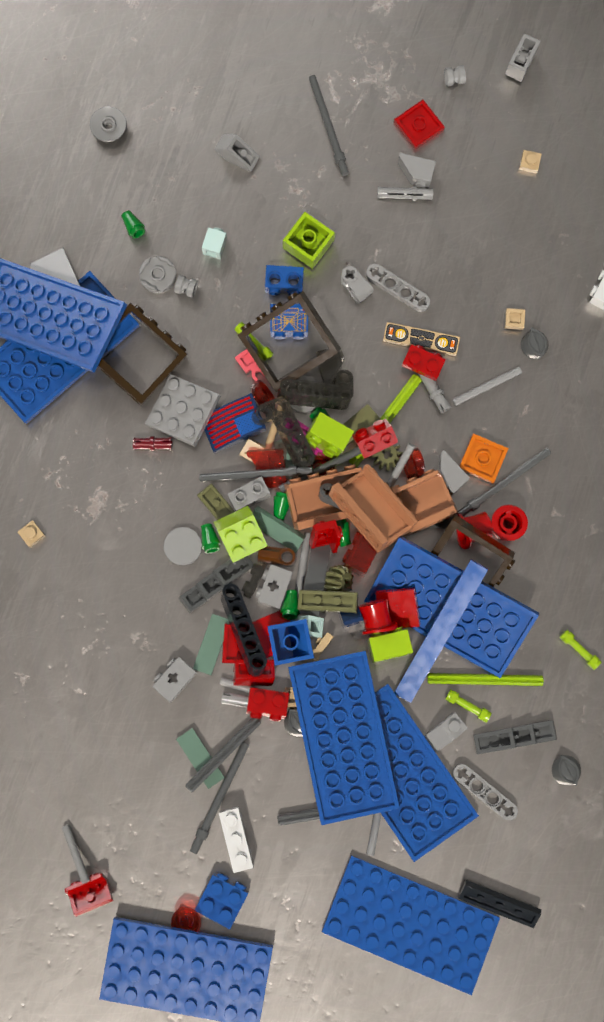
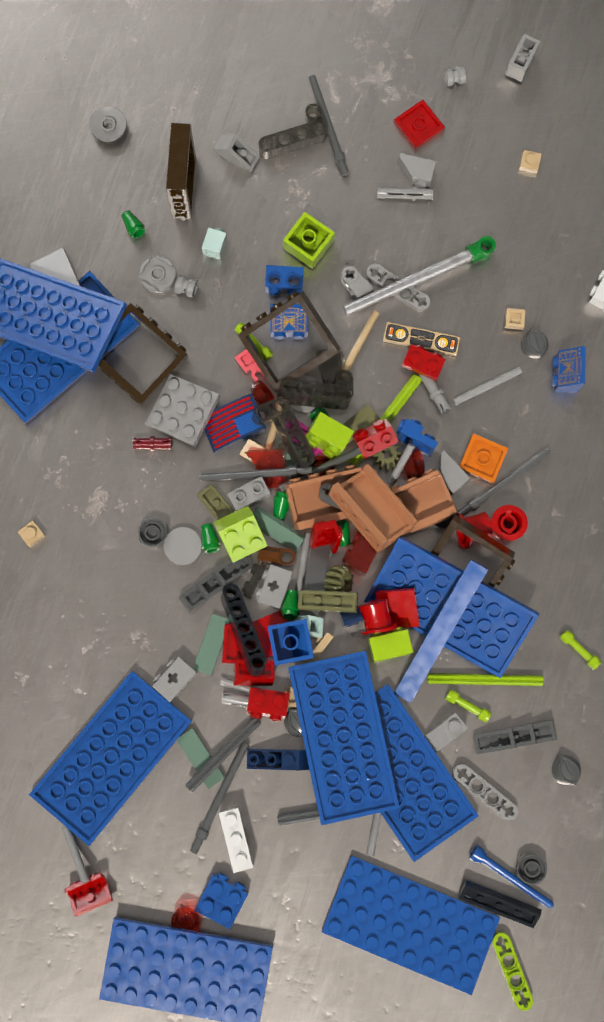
none -> blue plate [29,671,192,846]
none -> dark grey hat [138,518,167,547]
none -> dark brown window [166,123,196,220]
none -> dark blue slope [247,749,310,771]
none -> clear smoke beam [258,104,328,159]
none -> tan bar [338,310,379,378]
none -> flat silver piece [343,236,496,316]
none -> blue plate [396,418,438,456]
none -> blue piece [469,845,554,908]
none -> lime beam [492,931,533,1011]
none -> dark grey hat [515,854,547,885]
none -> blue slope [552,346,586,393]

